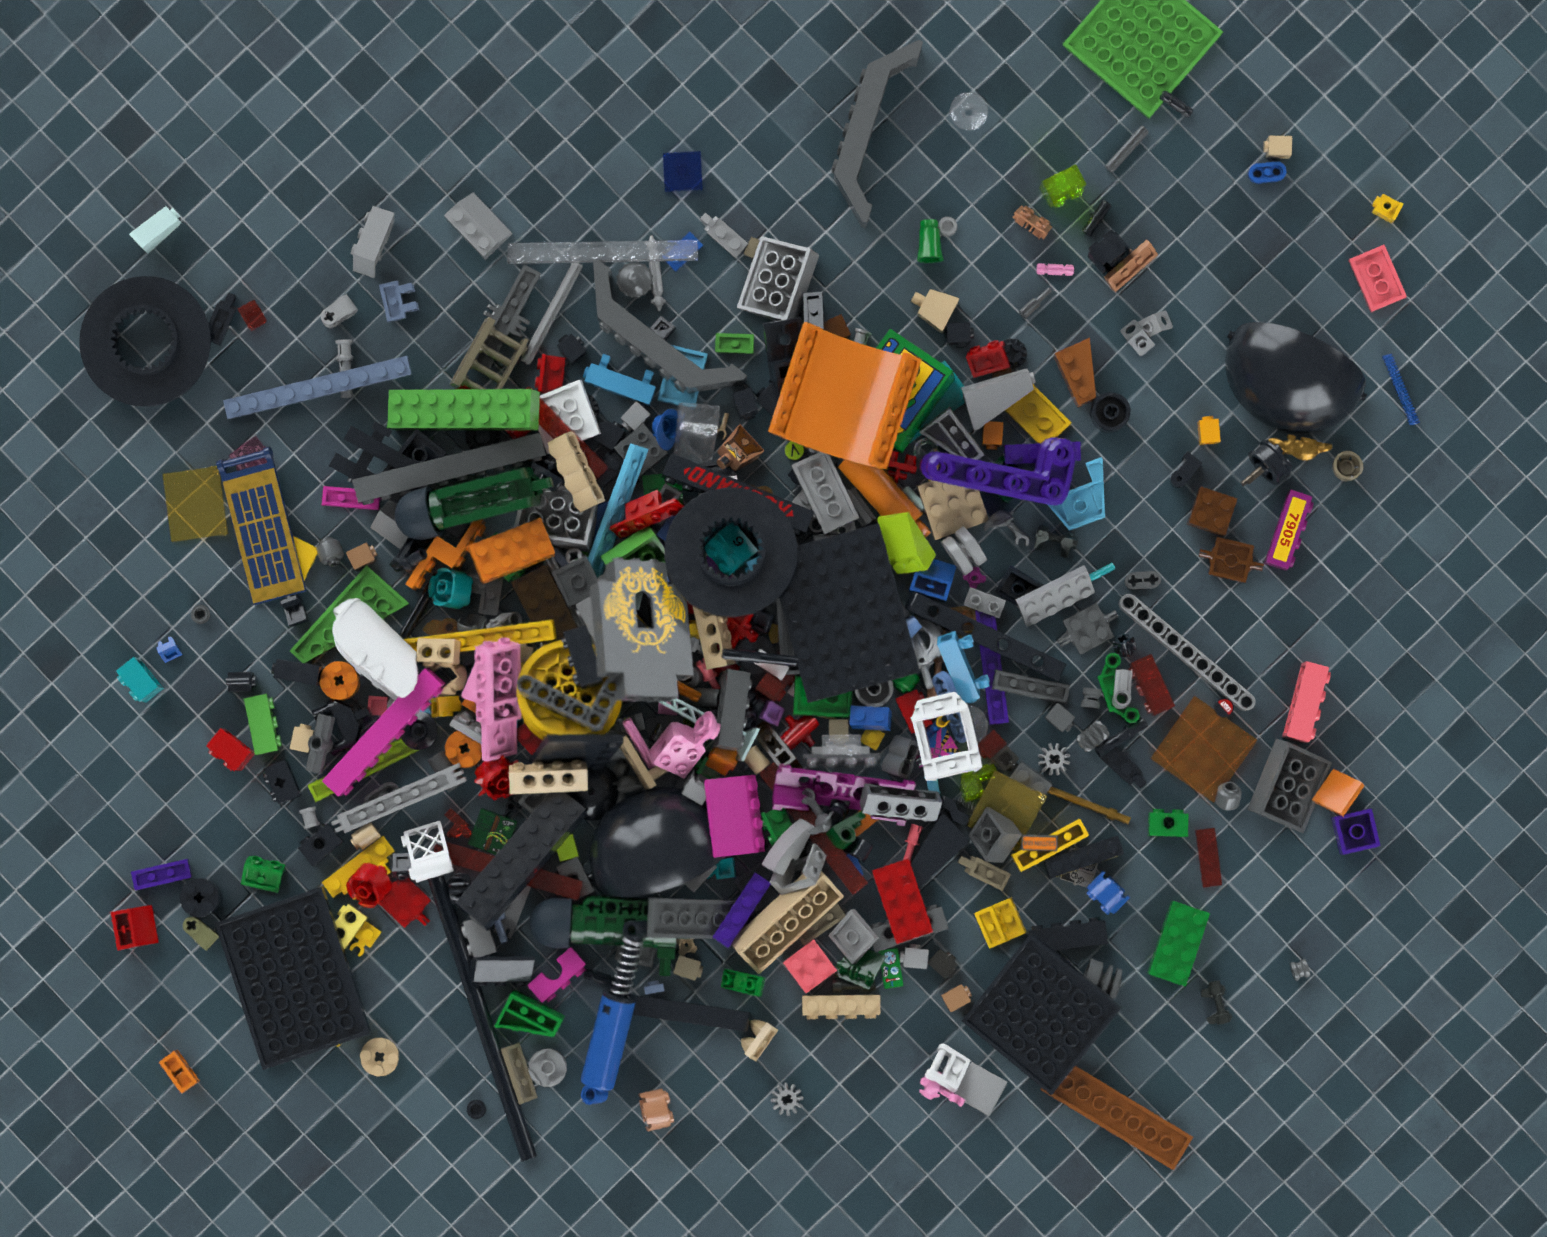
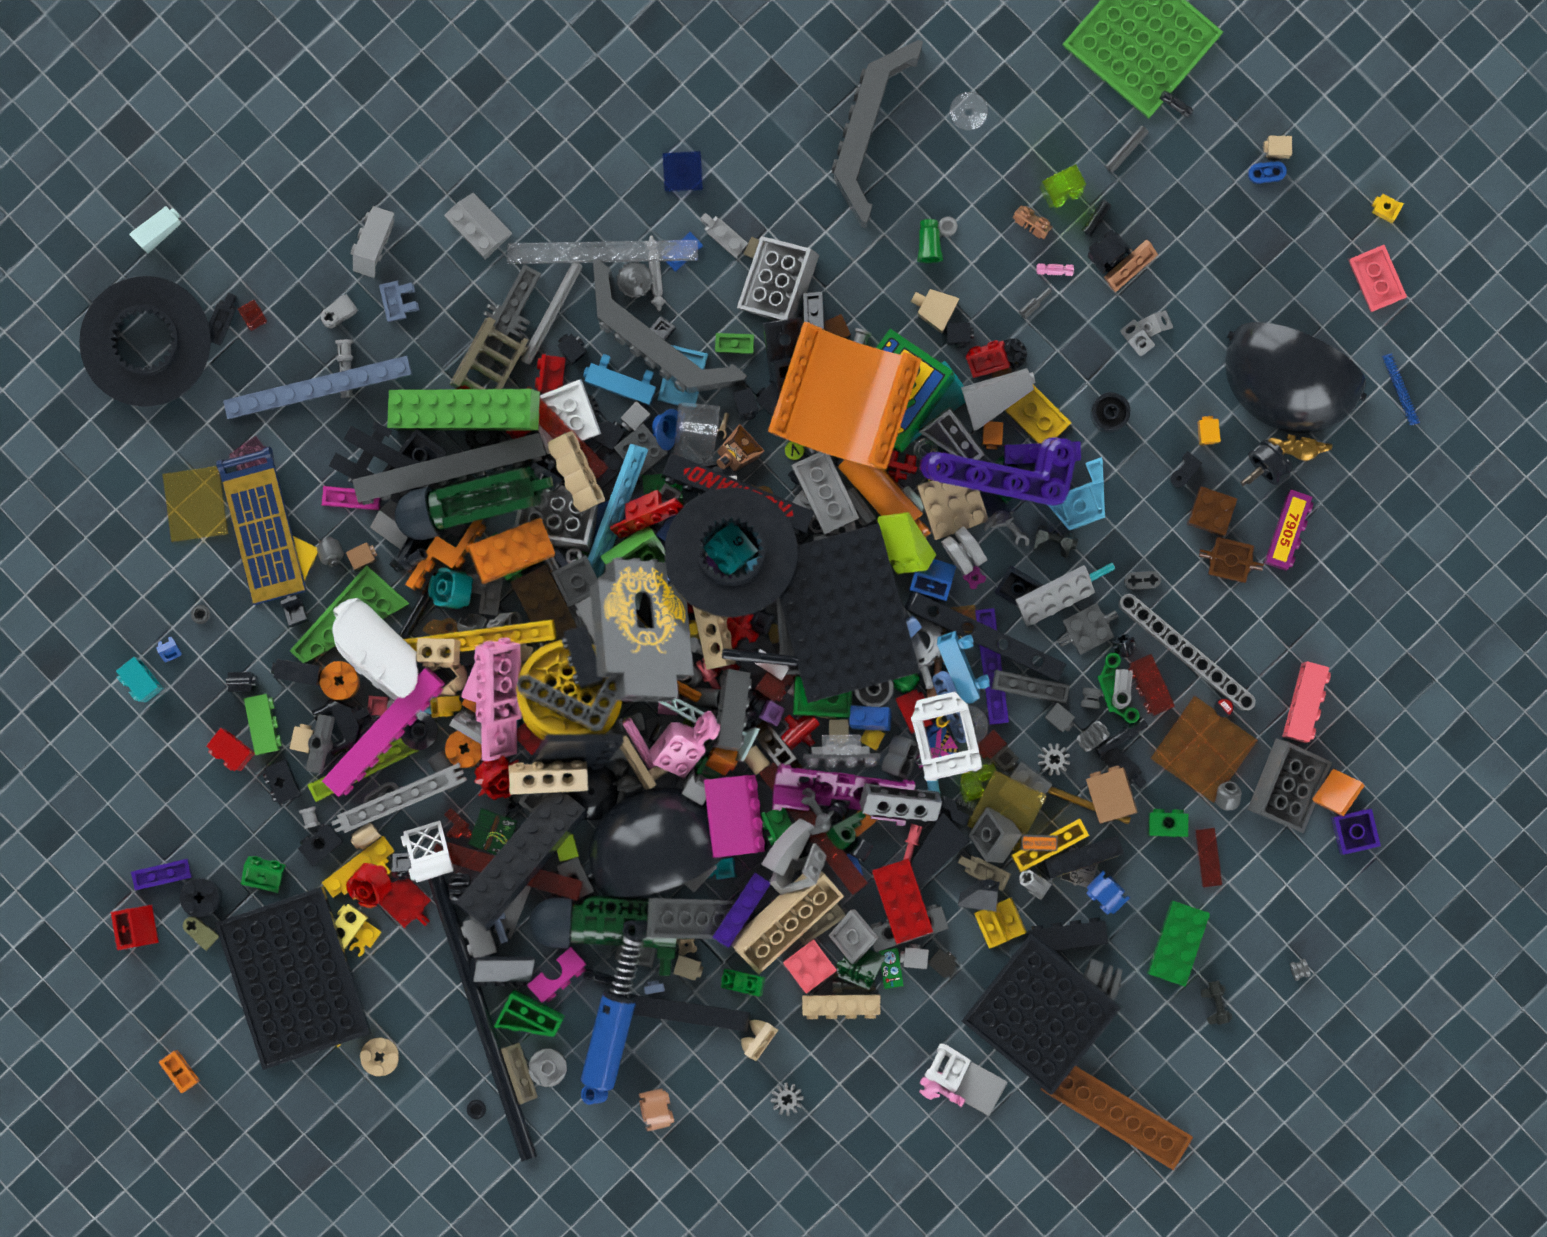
medium nougat brick [941,984,972,1012] -> none
light grey hinge [964,587,1006,618] -> none
dark orange wedge [1053,338,1096,408] -> none
dark tan helmet [1332,451,1363,481] -> none
none -> black slope [958,879,1000,911]
none -> light grey piece [1019,870,1052,900]
none -> medium nougat brick [1086,765,1138,824]

